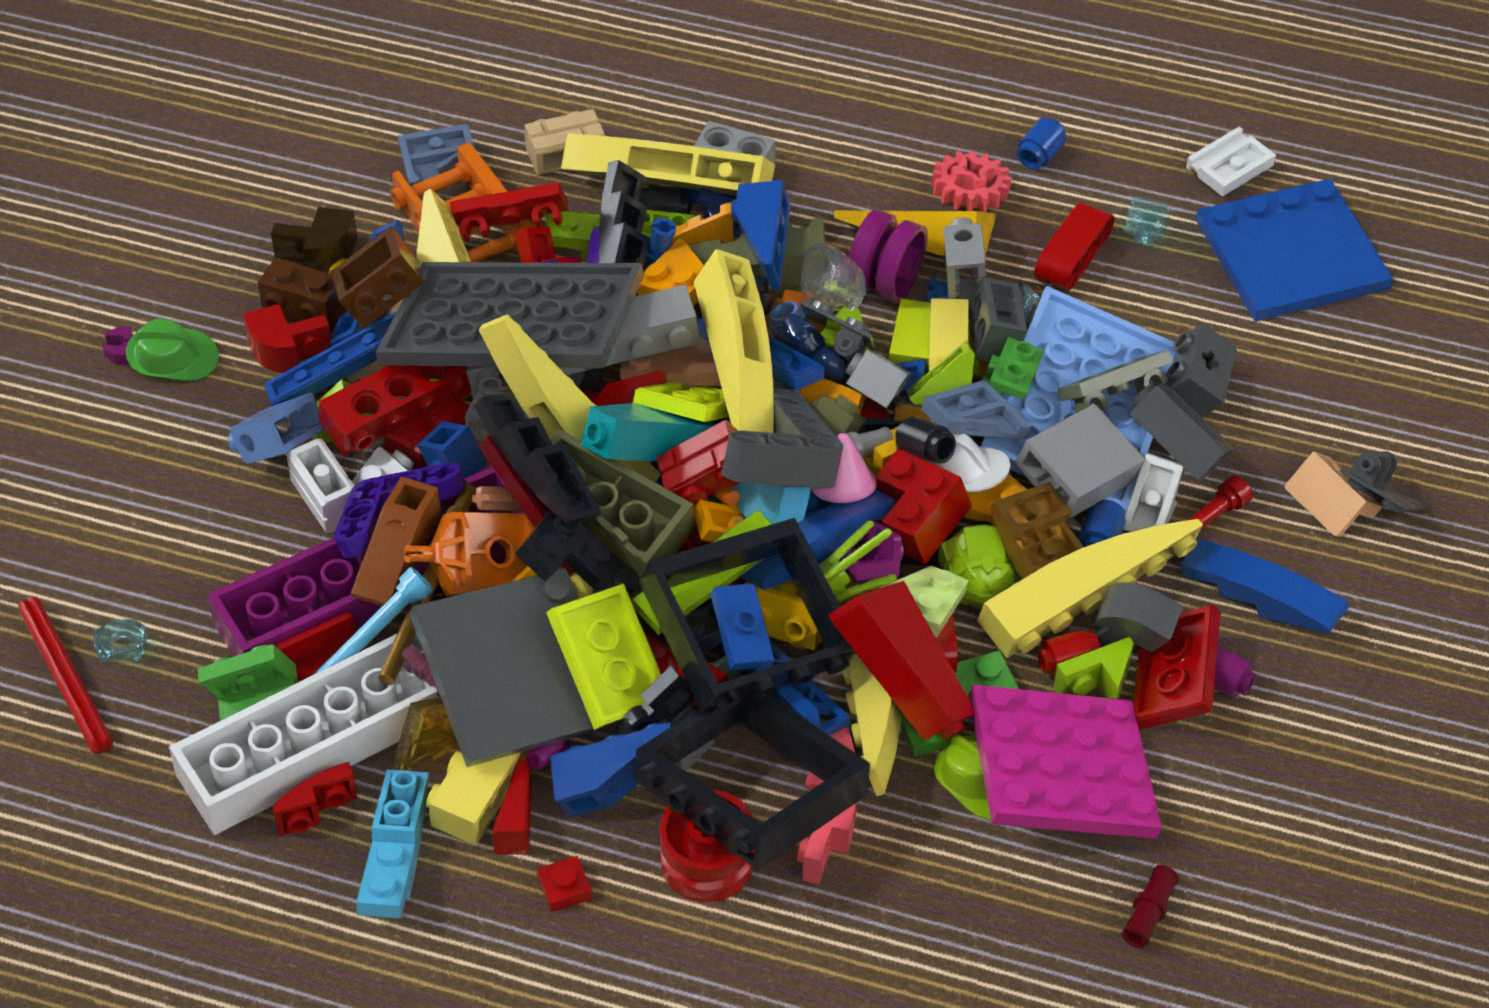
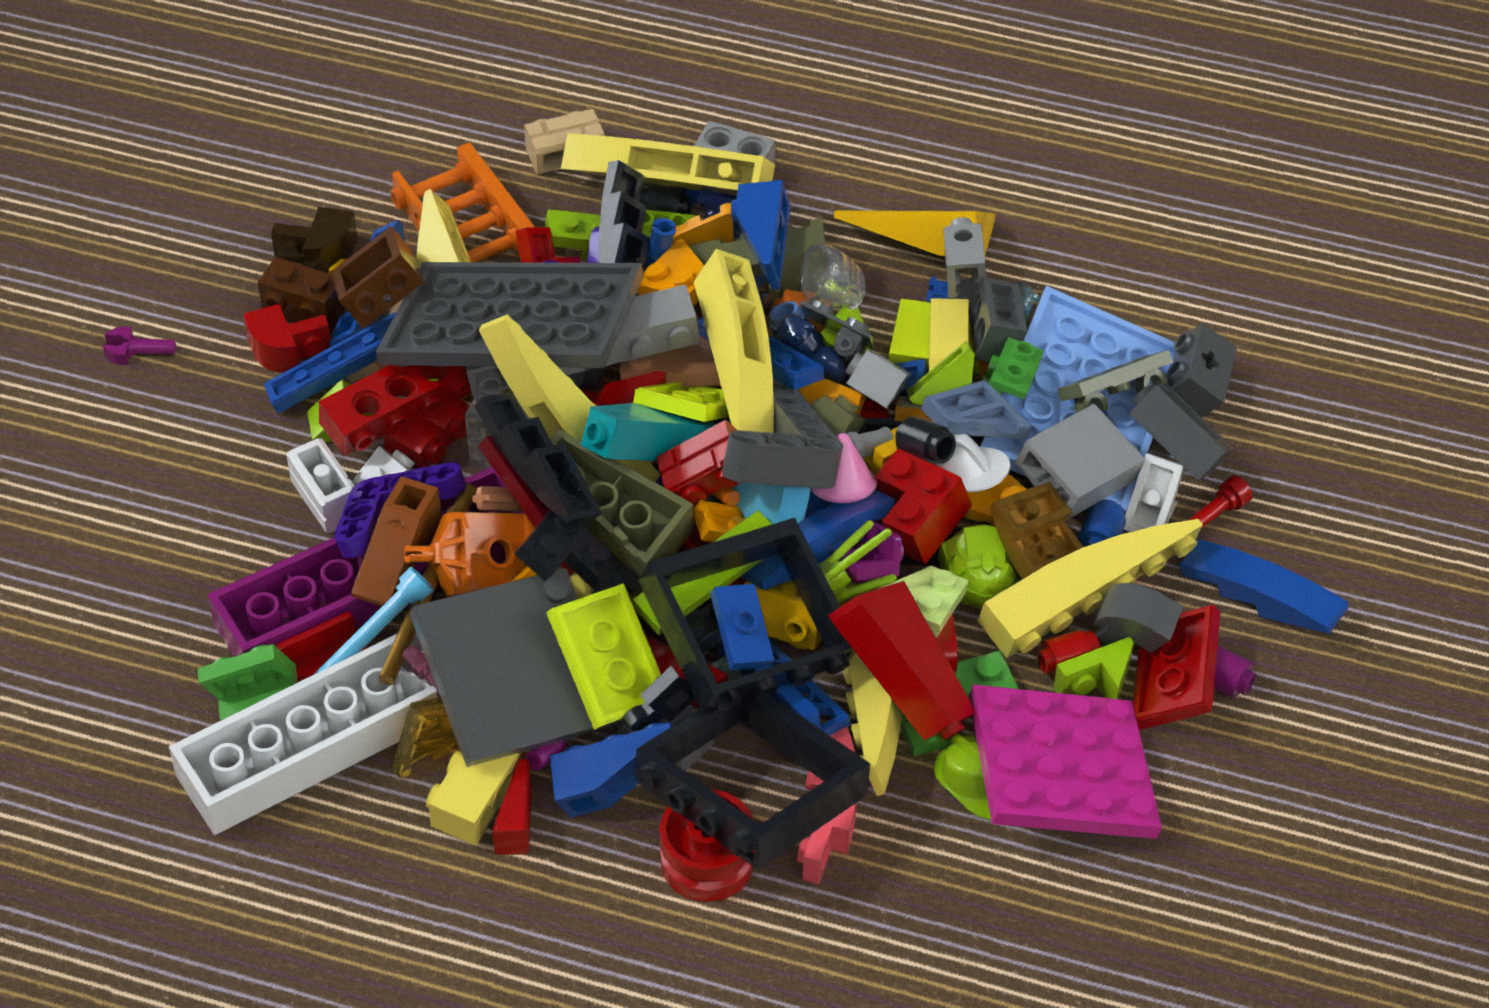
red axle [18,596,113,754] -> none
clear light blue piece [94,619,148,663] -> none
bright green piece [126,318,219,381] -> none
medium blue torso [228,392,324,464] -> none
red slope [272,762,357,837] -> none
medium azure slope [356,769,429,918] -> none
sand blue wing [397,124,475,186] -> none
blue brick [417,421,487,478] -> none
red plate [450,182,568,241] -> none
red plate [536,856,592,912] -> none
magenta wheel [846,209,928,303] -> none
coral gear [931,151,1011,212] -> none
blue brick [1017,118,1067,170] -> none
red beam [1034,201,1115,291] -> none
dark red pin [1122,865,1179,948] -> none
clear light blue brick [1124,195,1173,246] -> none
white plate [1186,127,1276,197] -> none
blue plate [1196,178,1393,322] -> none
light nougat panel [1285,451,1382,537] -> none
dark grey hinge [1340,451,1431,514] -> none

